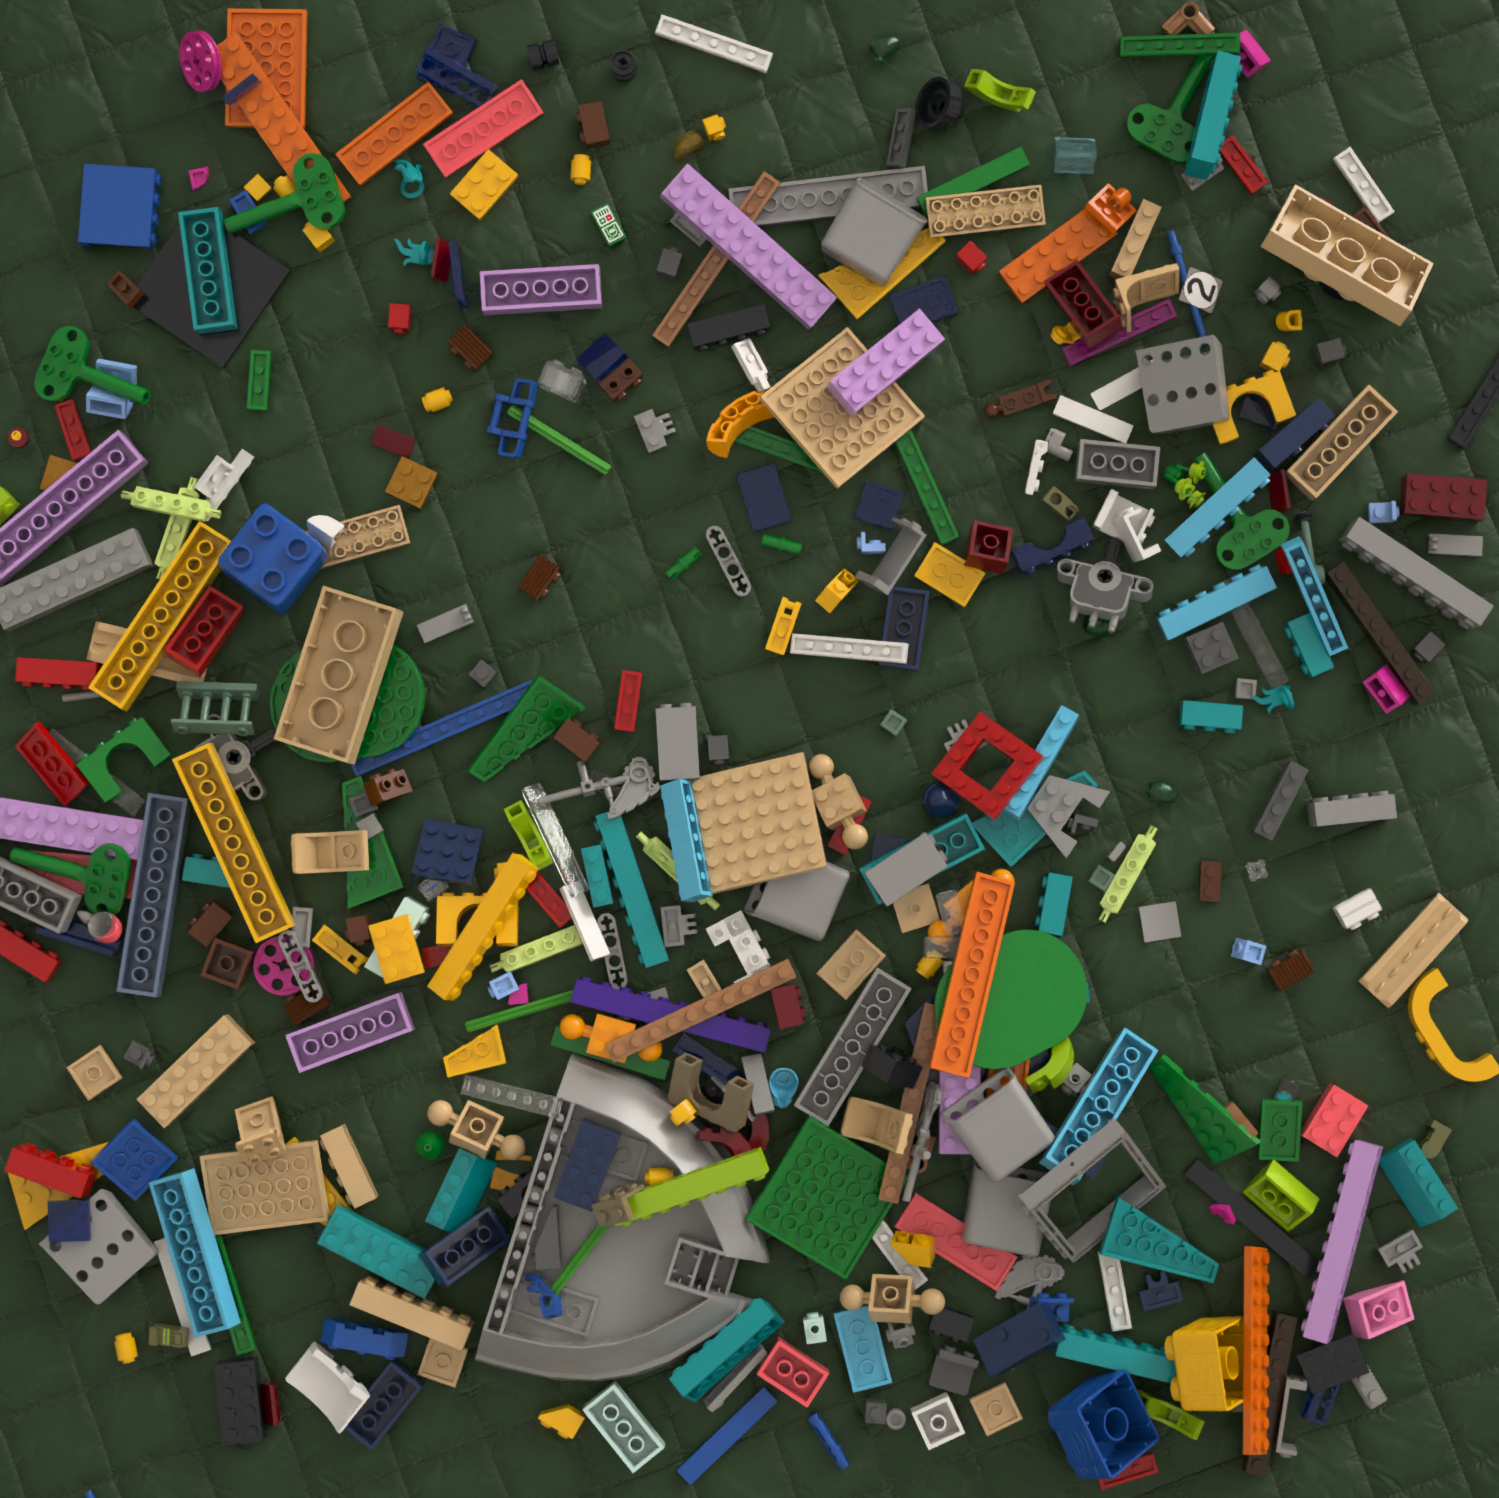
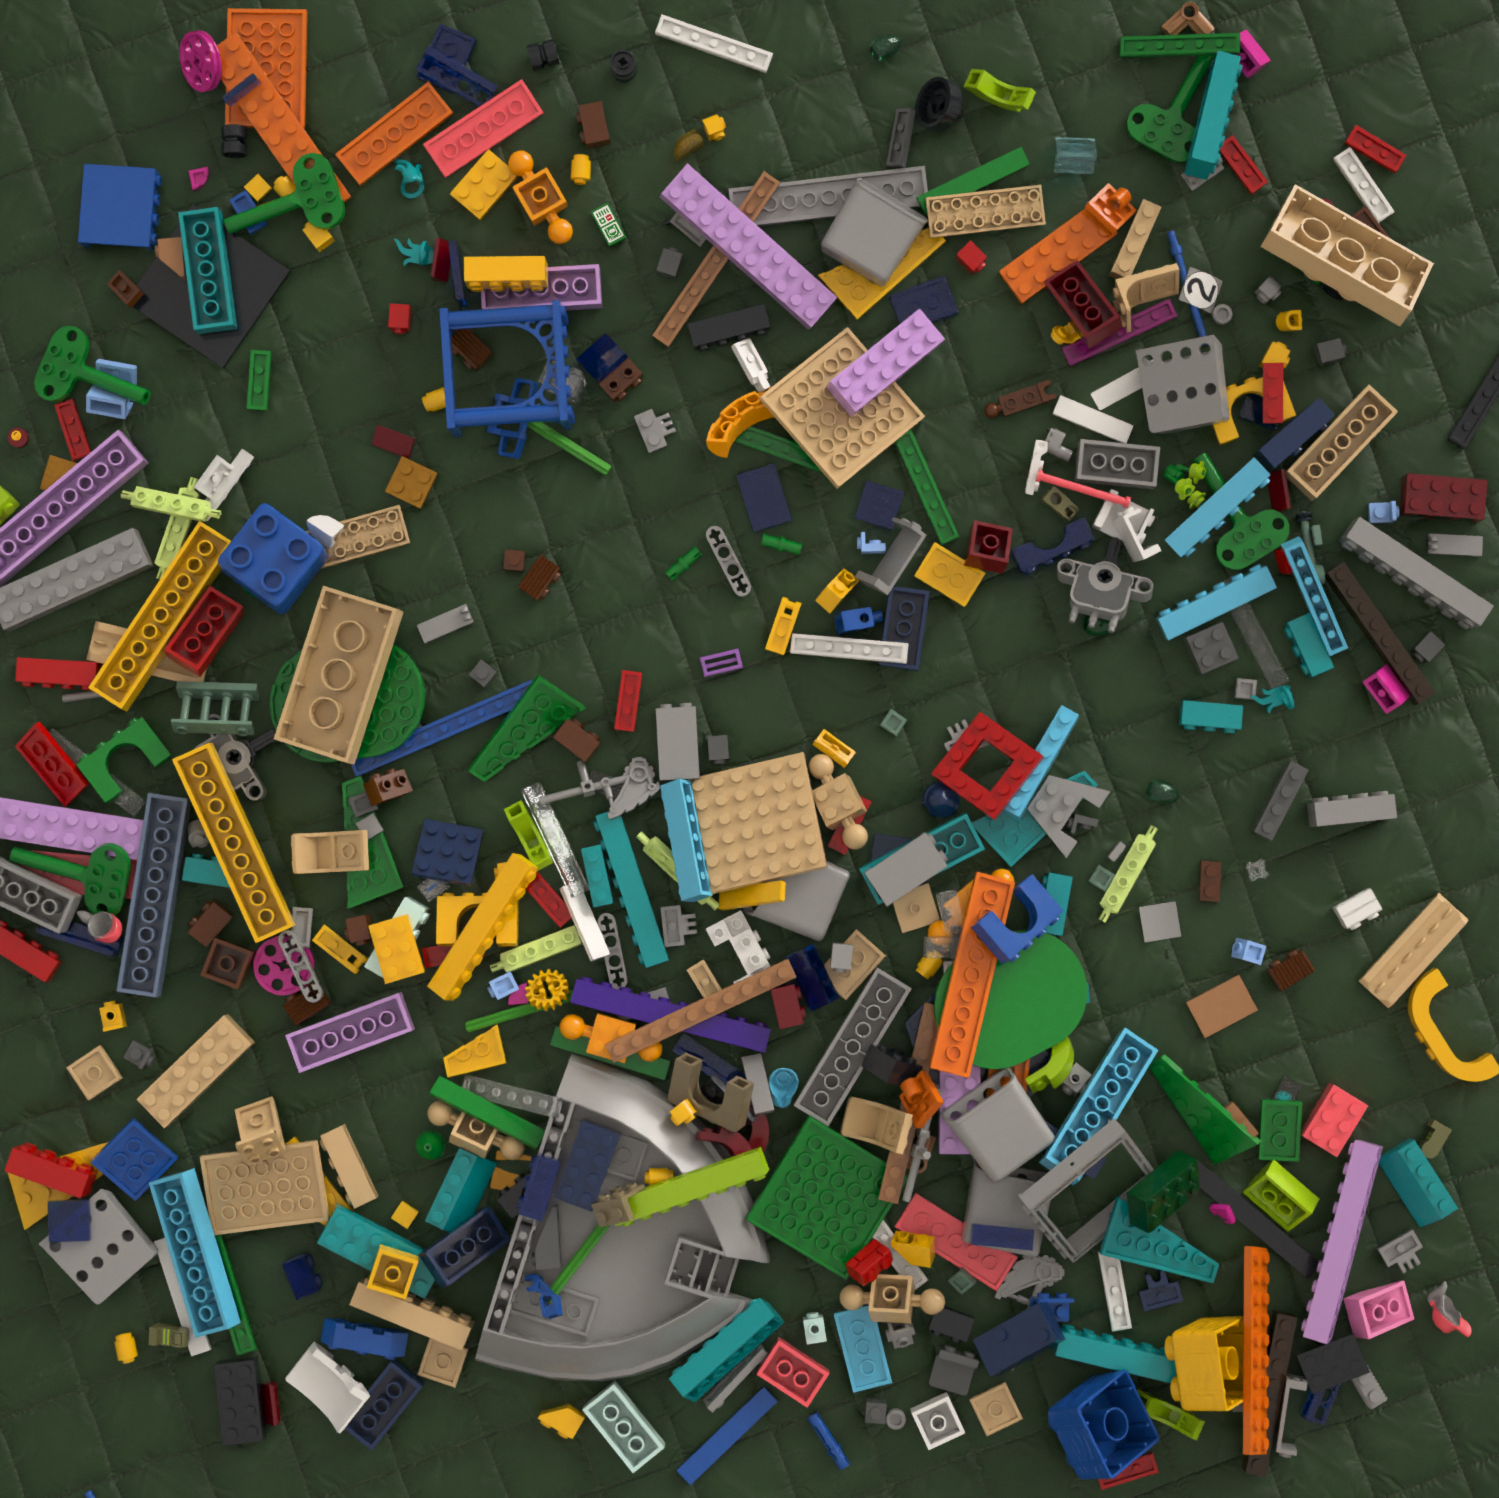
none -> yellow brick [99,1001,127,1032]
none -> medium nougat slope [155,237,187,281]
none -> light grey plate [187,820,209,848]
none -> black wheel [221,124,247,158]
none -> clear blue brick [282,1252,323,1300]
none -> yellow brick [366,1244,419,1300]
none -> yellow tile [391,1201,419,1229]
none -> green tile [429,1076,545,1150]
none -> blue arch [439,300,575,437]
none -> yellow brick [464,256,548,292]
none -> reddish brown plate [504,550,525,571]
none -> light orange brick [508,151,573,244]
none -> clear blue brick [516,1153,561,1222]
none -> yellow gear [525,969,570,1011]
none -> medium lavender tile [700,649,743,677]
none -> yellow tile [718,880,786,911]
none -> clear blue brick [785,944,839,1011]
none -> yellow tile [812,729,856,768]
none -> light grey brick [830,942,853,973]
none -> blue torso [834,607,883,635]
none -> red brick [845,1238,893,1286]
none -> orange plate [899,1070,944,1128]
none -> sand green tile [948,1267,976,1295]
none -> clear blue brick [969,1223,1034,1251]
none -> blue arch [971,874,1063,964]
none -> coral bar [1035,470,1131,509]
none -> dark green brick [1127,1150,1200,1234]
none -> medium nougat tile [1185,975,1258,1038]
none -> light grey tile [1212,304,1232,325]
none -> red plate [1263,363,1284,424]
none -> sand green tile [1310,525,1323,547]
none -> red plate [1344,125,1407,174]
none -> hair [1427,1281,1472,1337]

